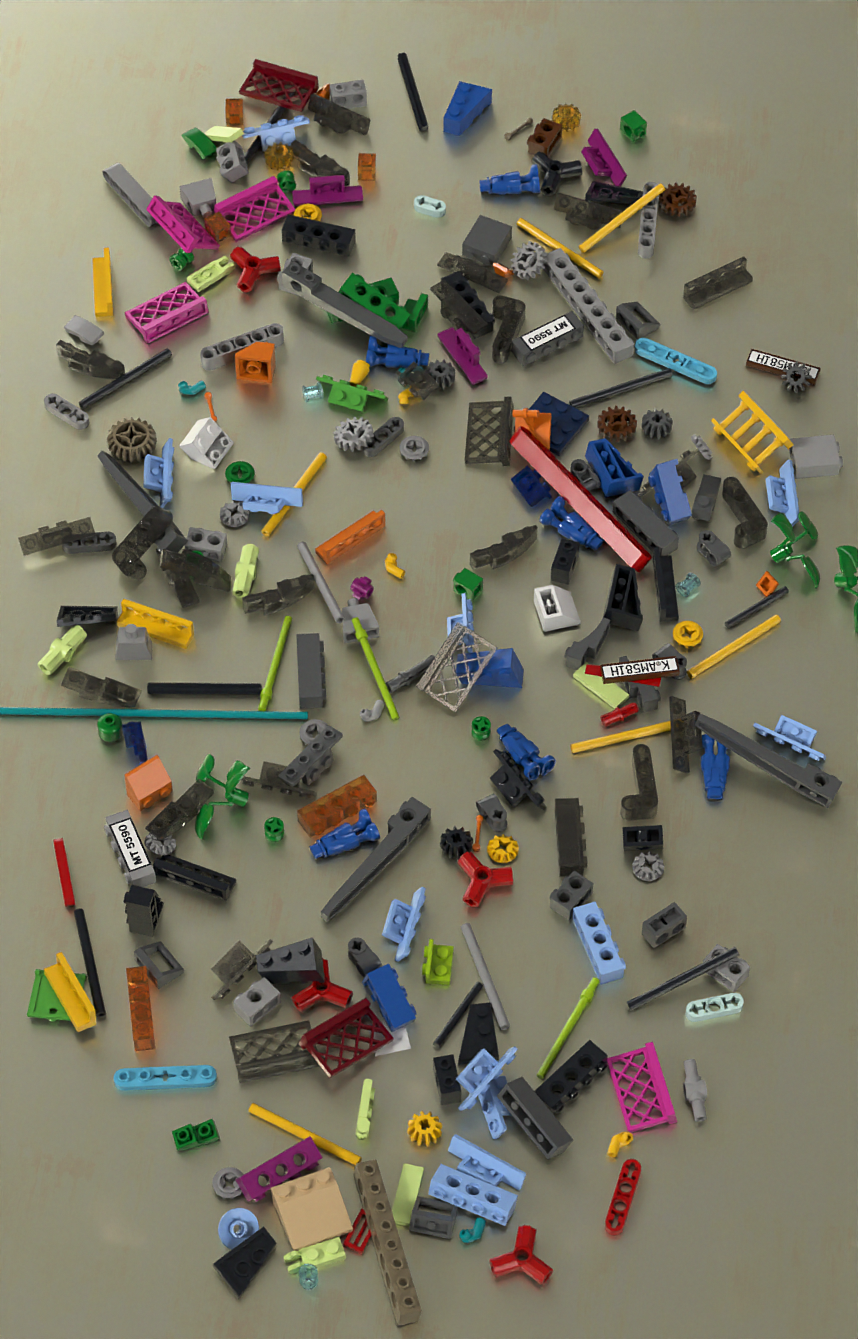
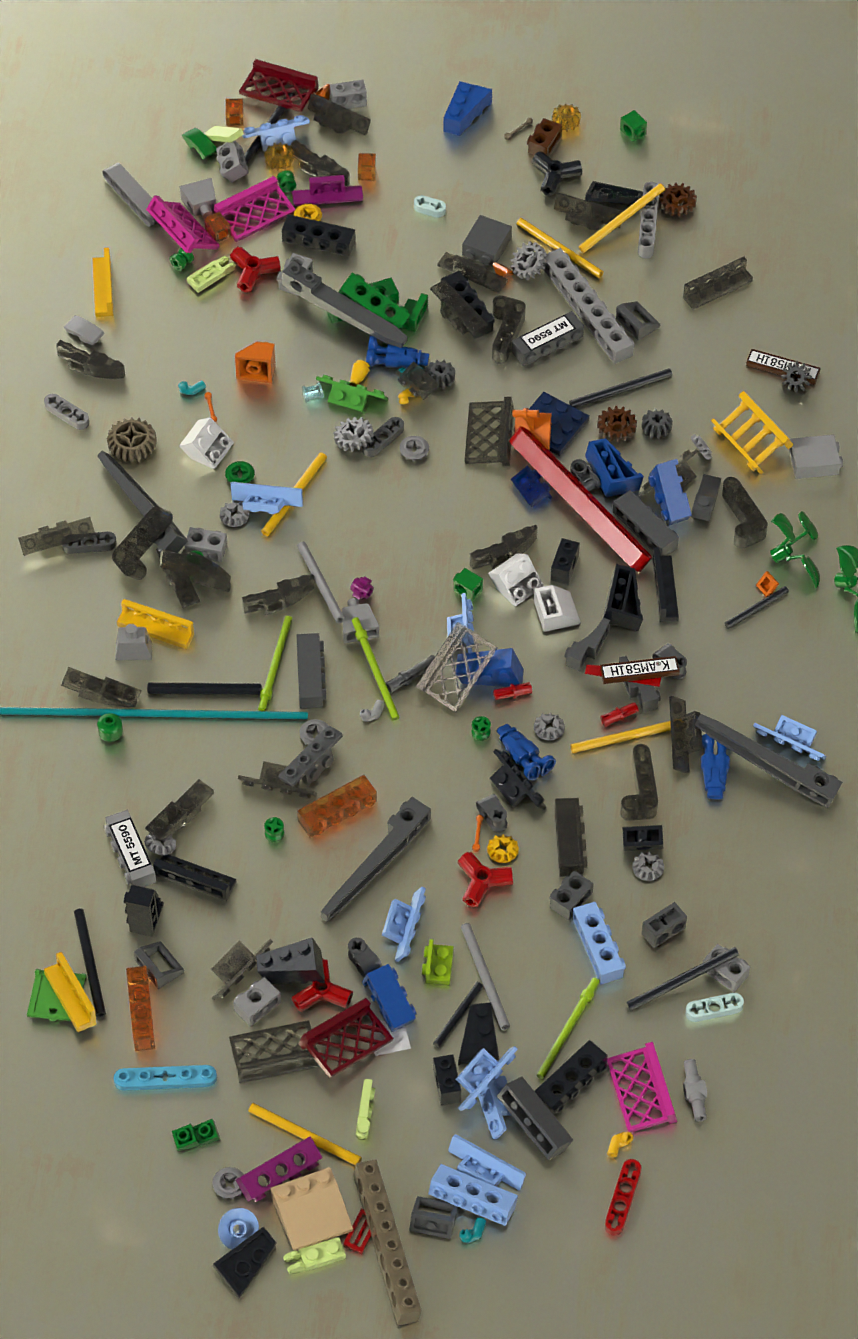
yellowish green piece [38,625,87,675] -> none
red beam [53,837,75,907] -> none
black wing [57,606,118,627] -> none
black piece [79,348,172,410] -> none
clear blue bracket [122,721,148,763] -> none
orange slope [124,755,173,811] -> none
dark pink fence [125,282,209,344] -> none
light blue bracket [143,438,174,508] -> none
green plant [195,754,250,839] -> none
light grey beam [200,323,284,371] -> none
yellowish green piece [233,544,259,599] -> none
clear light blue bush [299,1263,318,1290] -> none
blue piece [309,808,380,859] -> none
orange fence [315,510,385,564] -> none
yellow arm [385,553,405,579] -> none
yellowish green tile [392,1163,424,1227] -> none
black axle [398,52,428,131] -> none
yellow gear [407,1111,442,1147] -> none
magenta bracket [438,327,488,385] -> none
black gear [440,826,473,860] -> none
blue piece [479,164,540,195] -> none
red piece [489,1225,553,1285] -> none
blue piece [539,496,604,551] -> none
yellowish green tile [573,662,629,709] -> none
magenta bracket [581,129,627,187] -> none
medium azure piece [634,338,717,384] -> none
yellow gear [673,621,703,648] -> none
clear light blue bush [675,573,701,597] -> none
yellow piece [686,614,781,679] -> none
dark grey piece [697,530,731,567] -> none
light blue bracket [765,459,799,527] -> none
none -> white slope [488,554,544,606]
none -> red axle [493,682,532,700]
none -> light grey gear [534,712,565,740]

